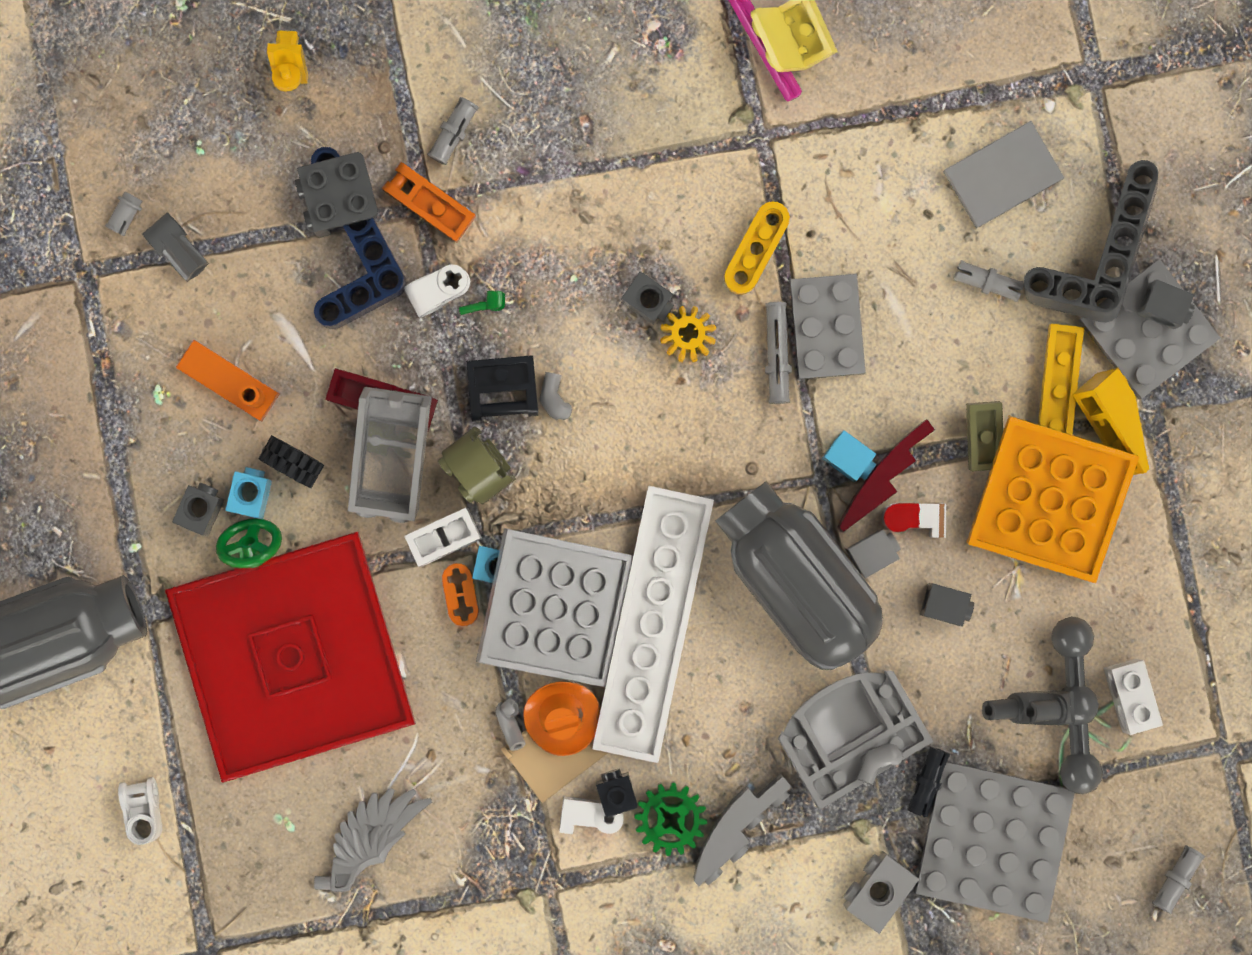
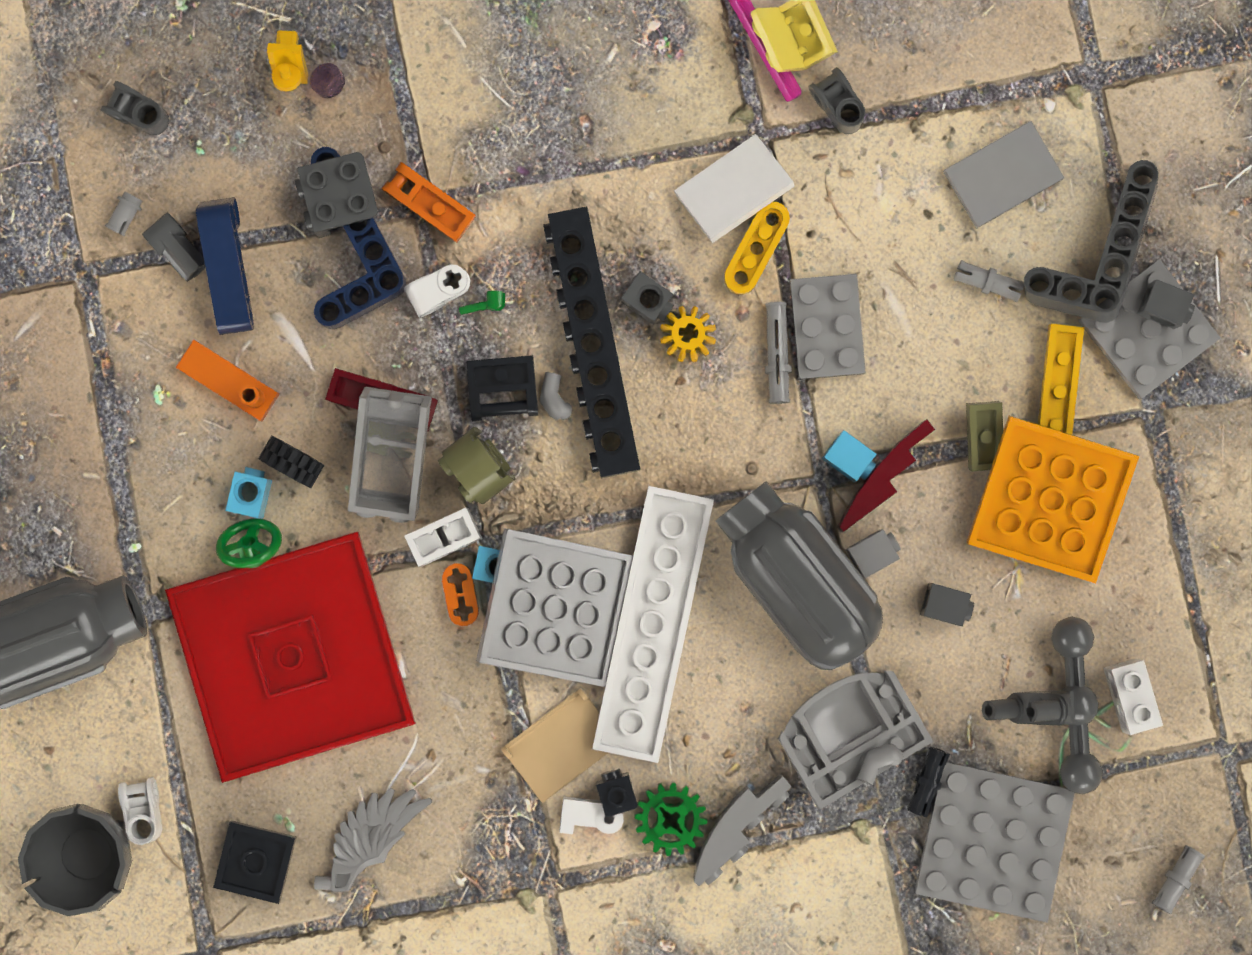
dark grey brick [172,482,225,536] -> none
light grey pin [427,97,479,165] -> none
light grey arm [495,699,526,751] -> none
orange hat [523,681,600,756] -> none
light grey brick [843,851,919,934] -> none
leg [882,503,946,538] -> none
yellow slope [1073,368,1149,475] -> none
none -> dark grey plate [18,804,133,916]
none -> dark grey piece [100,81,169,135]
none -> dark blue beam [196,197,254,335]
none -> black plate [213,821,297,904]
none -> tile [310,63,345,98]
none -> black brick [543,206,640,479]
none -> white tile [674,134,795,243]
none -> dark grey piece [808,67,865,134]

